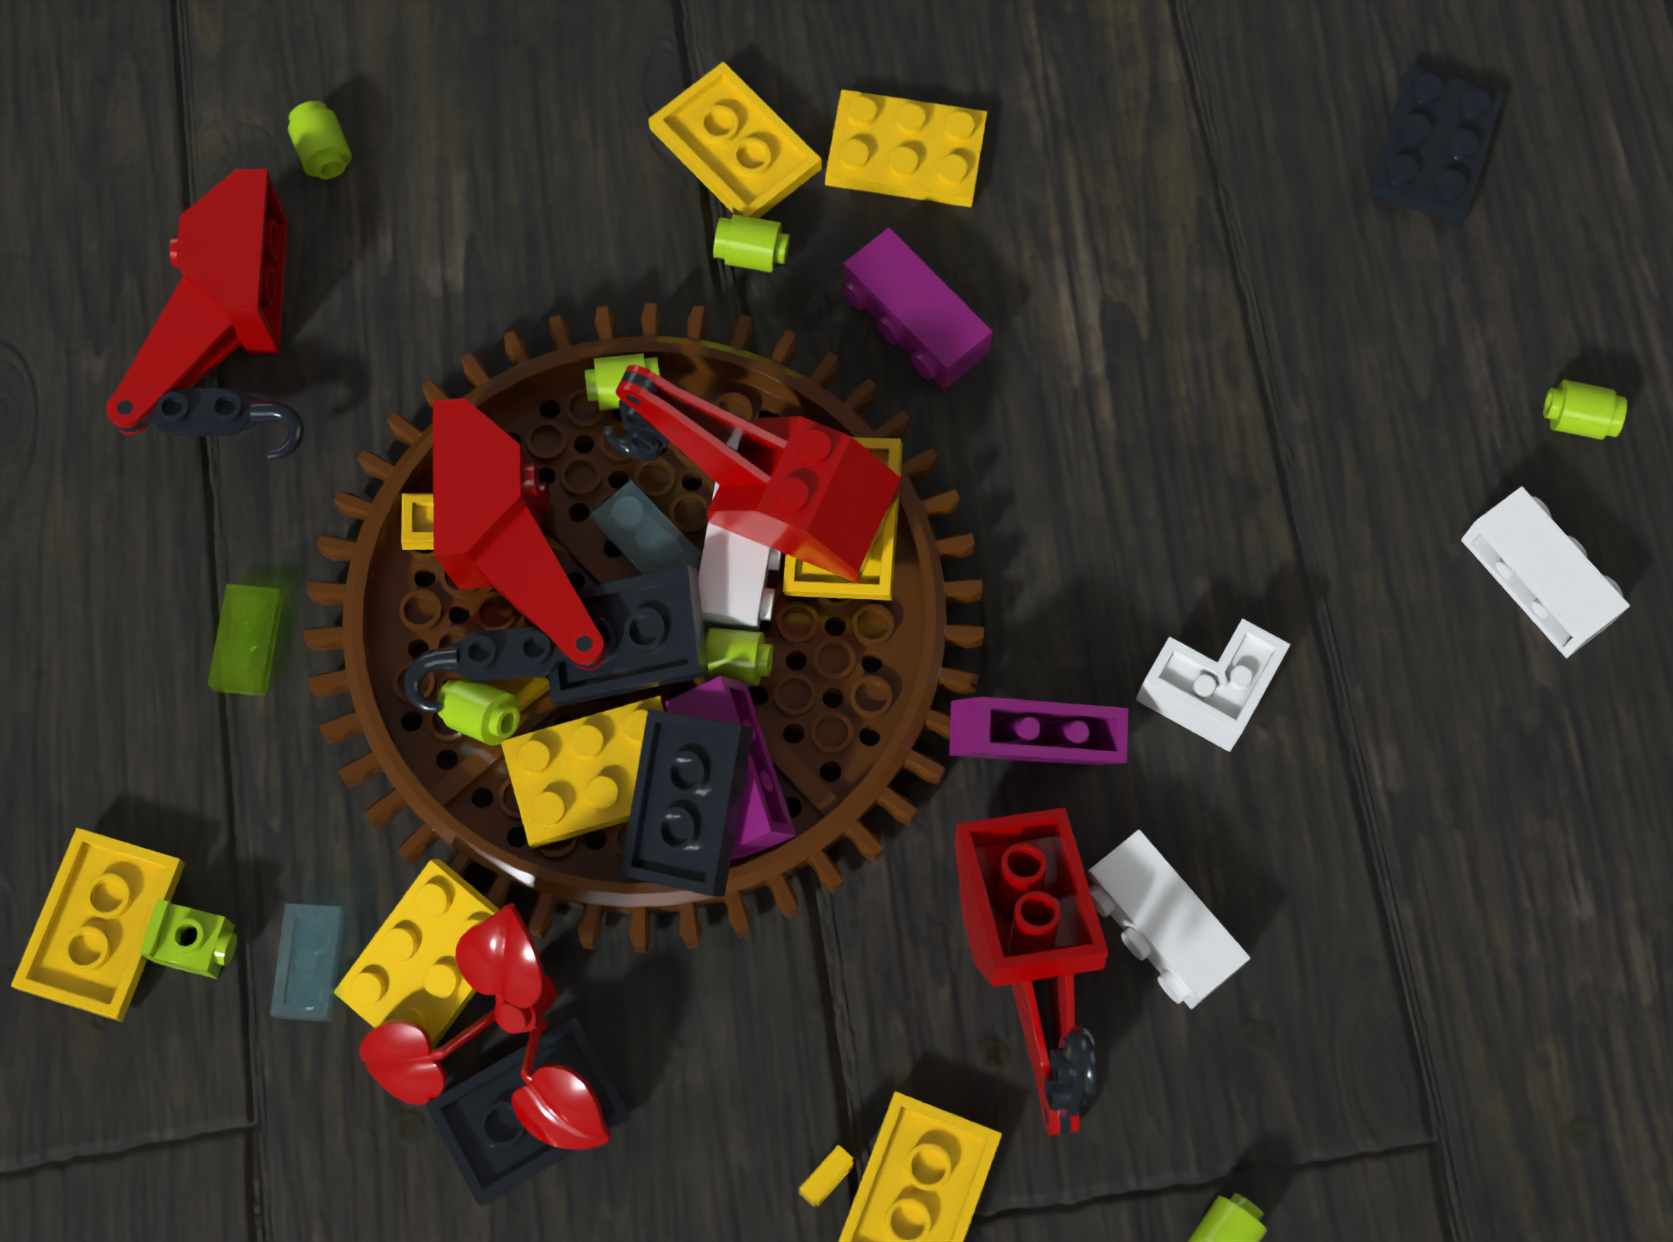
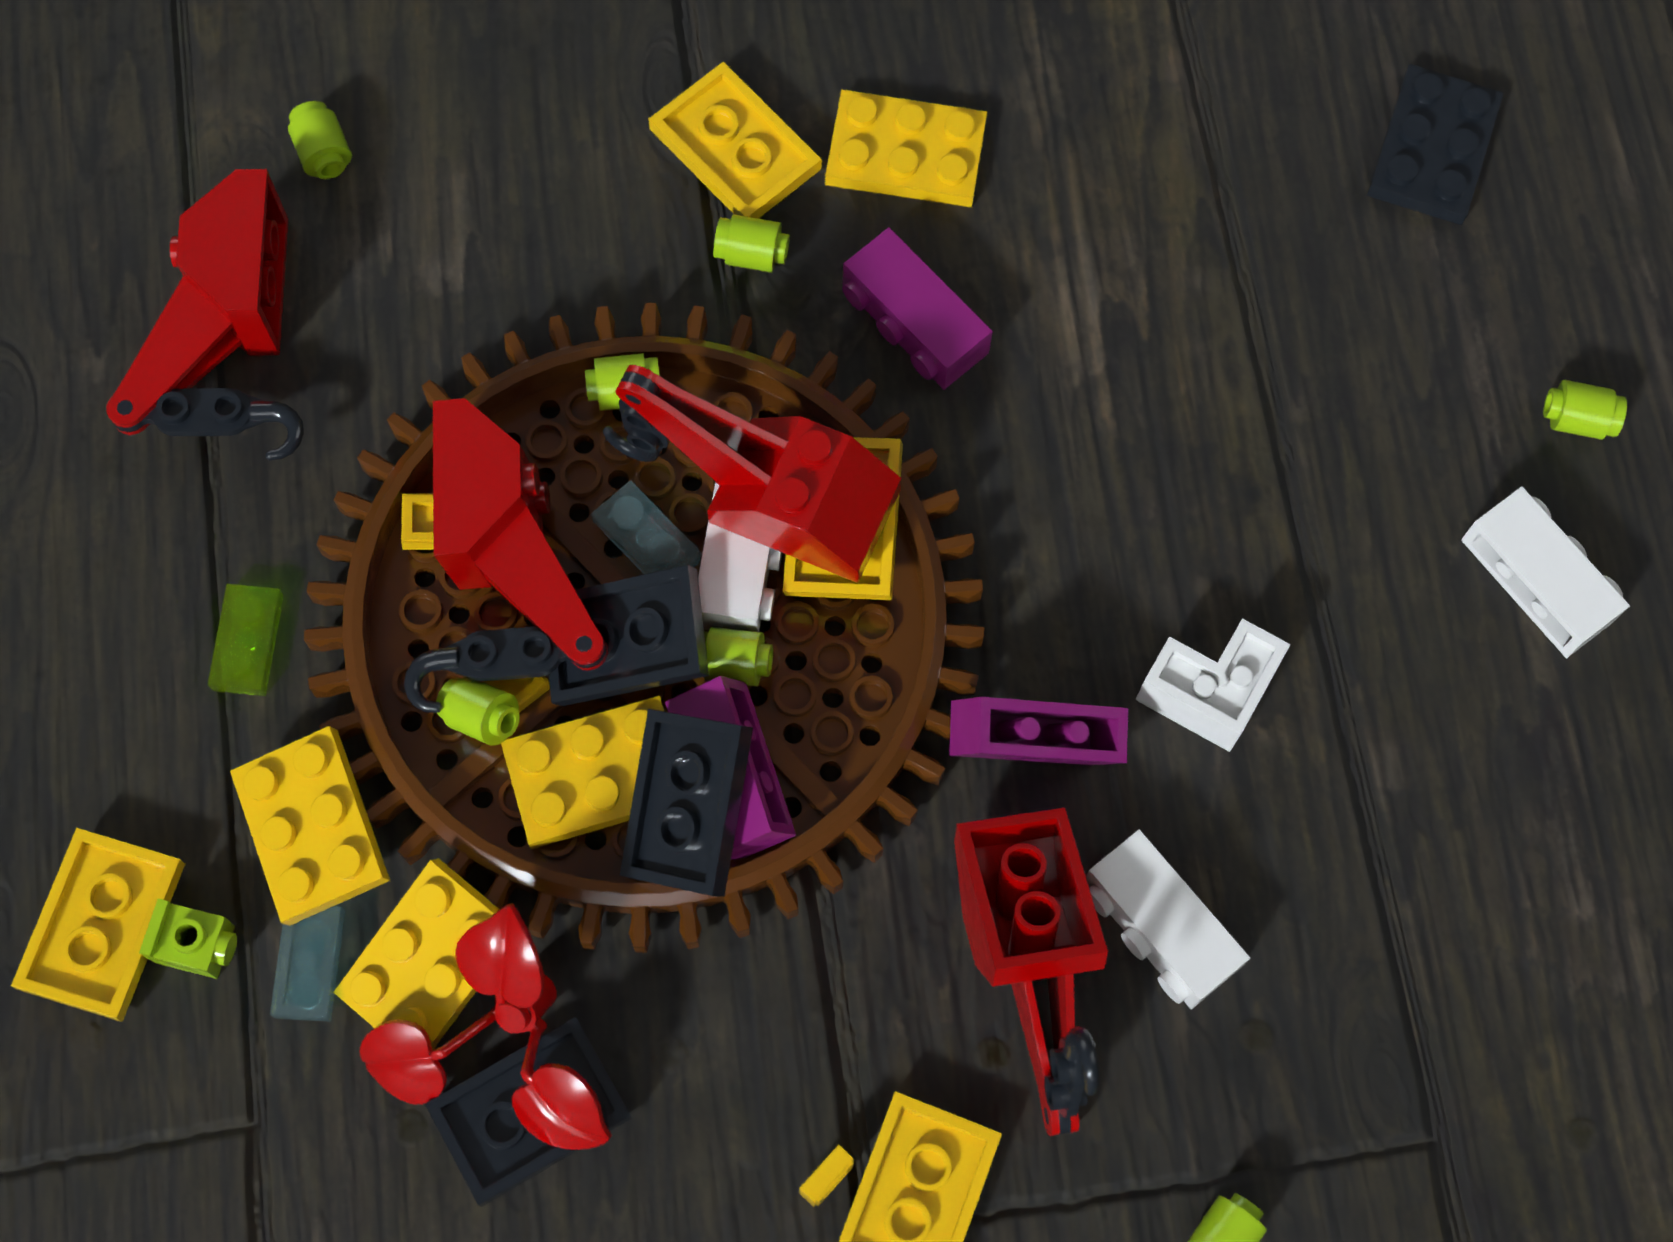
none -> yellow plate [230,726,391,926]

